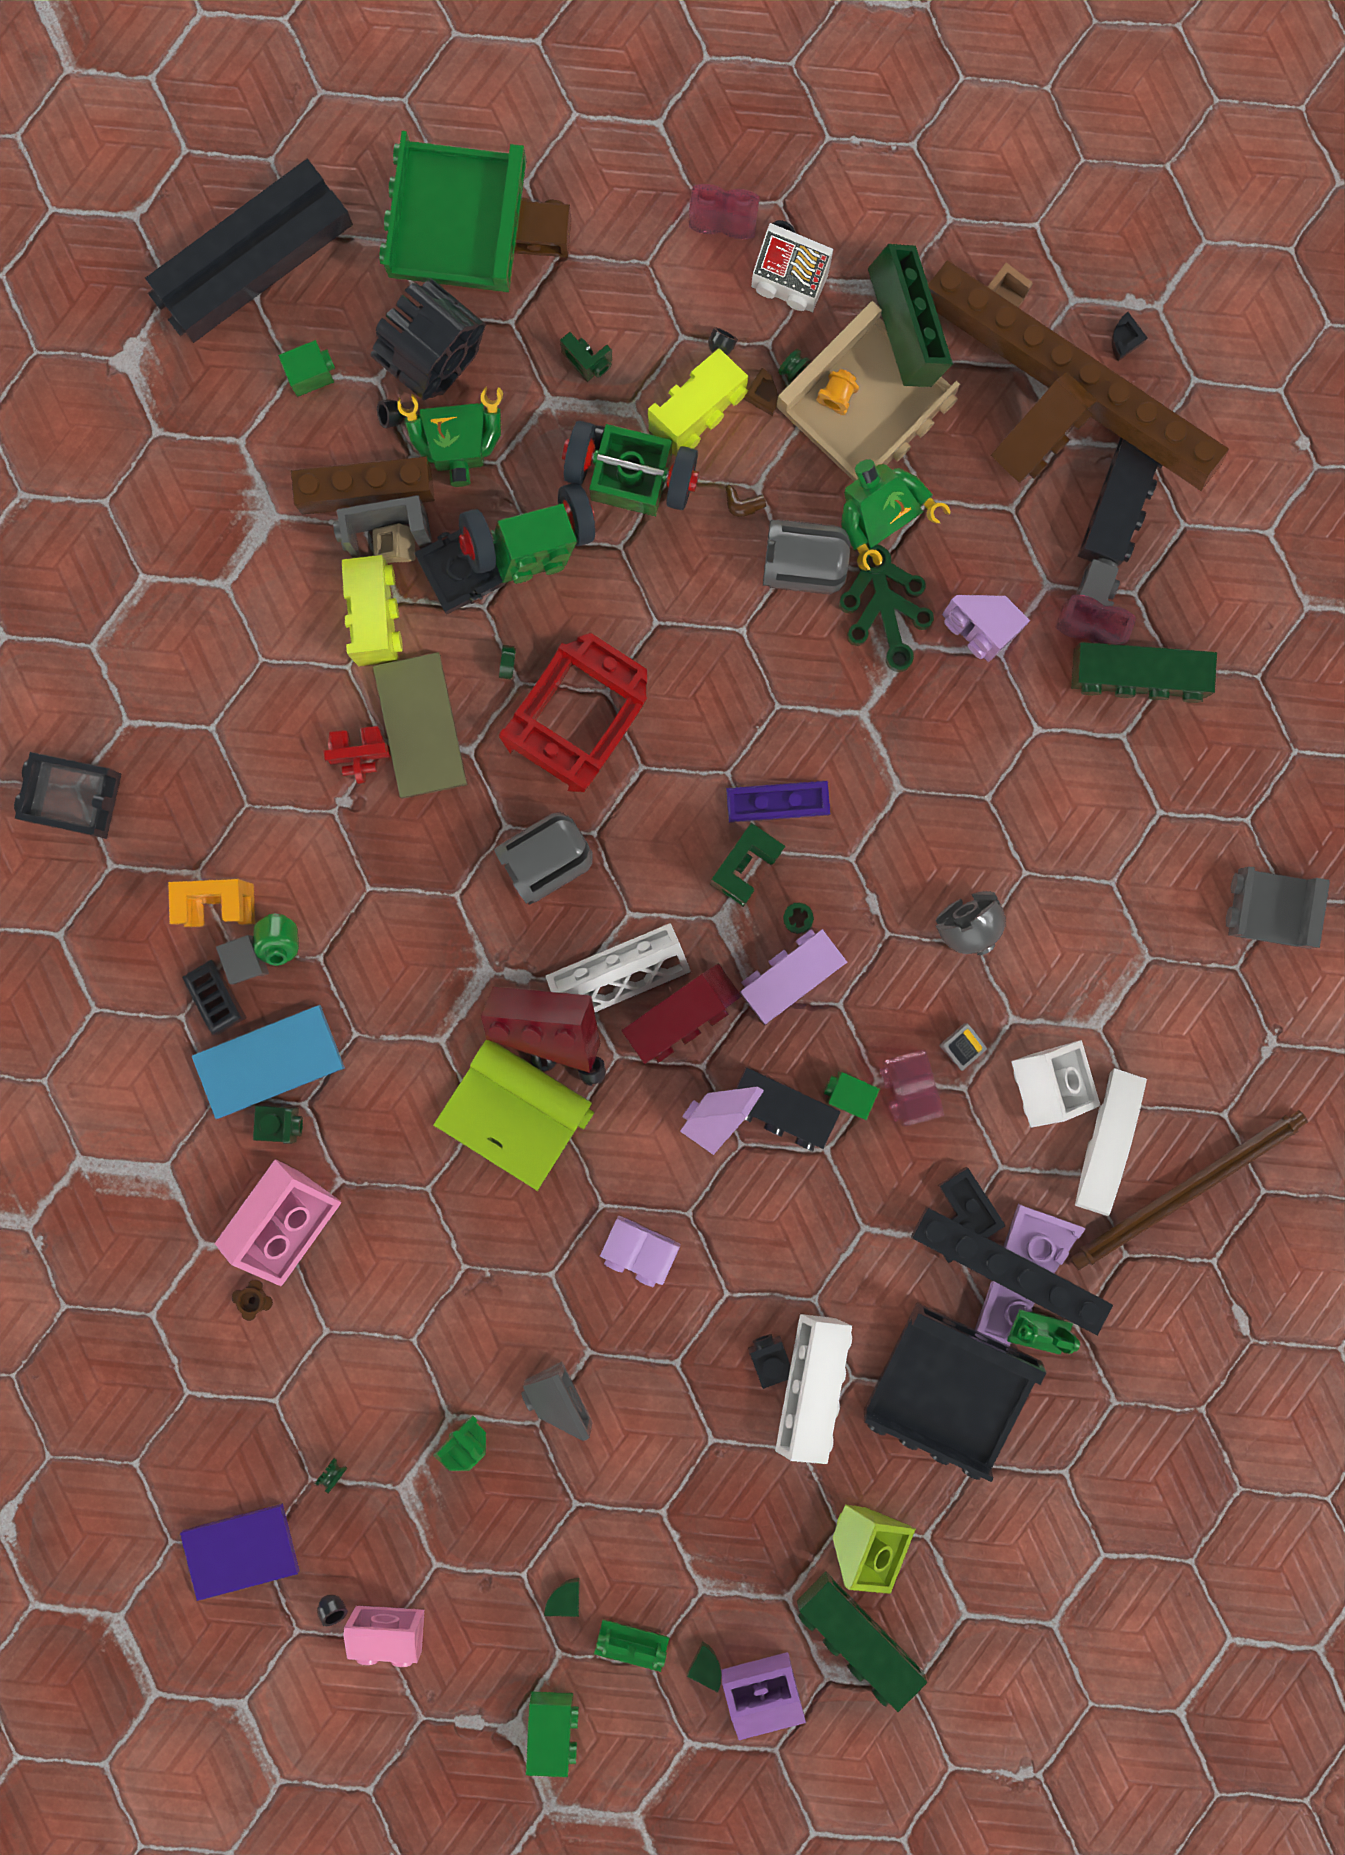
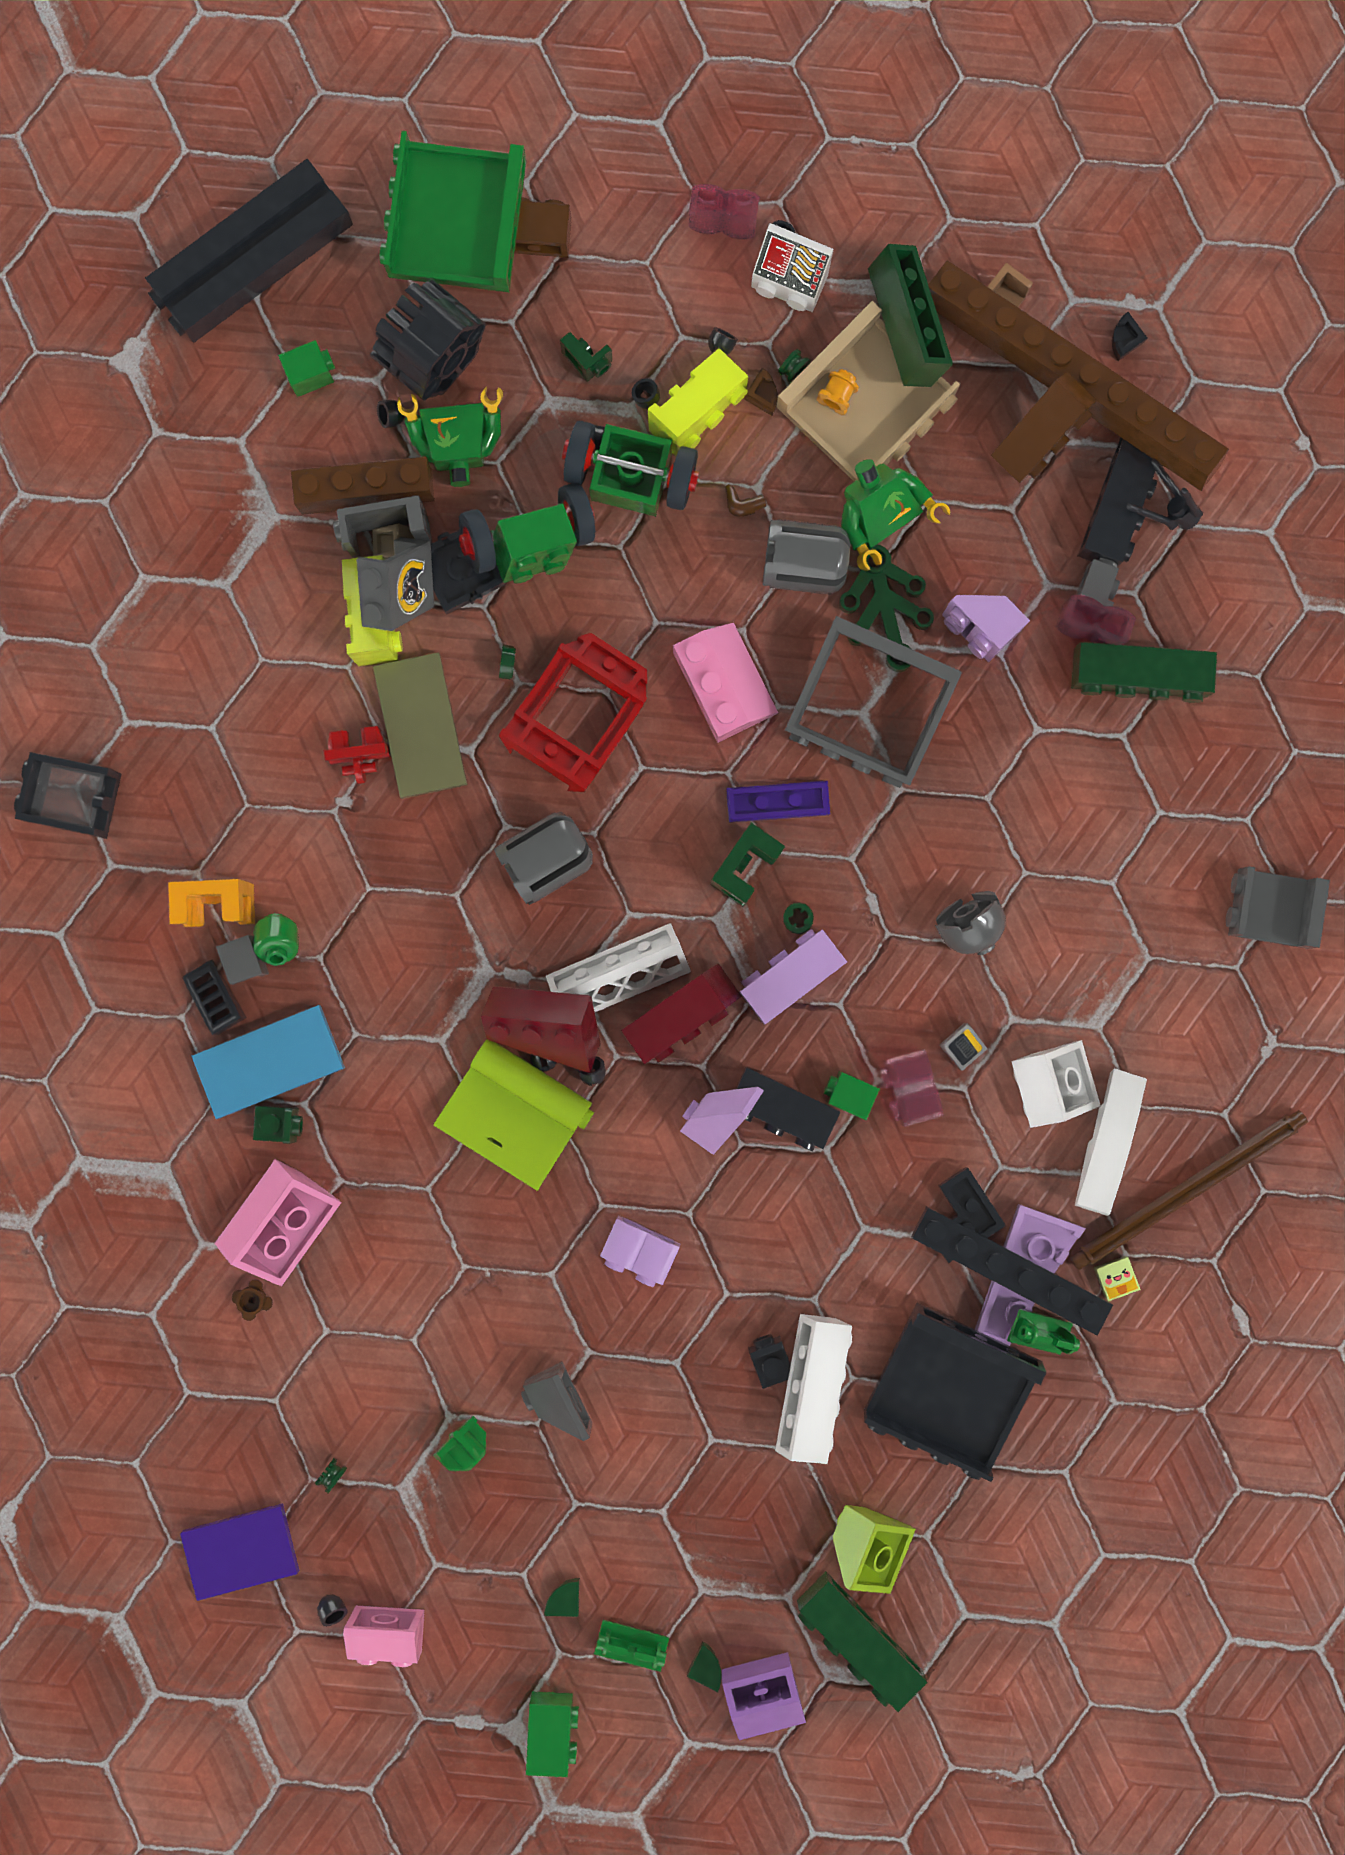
none -> dark grey panel [357,537,434,631]
none -> black hinge [631,378,660,410]
none -> bright pink slope [673,623,778,743]
none -> dark grey window [785,616,962,788]
none -> yellowish green tile [1094,1256,1141,1302]
none -> black plant [1126,459,1203,530]

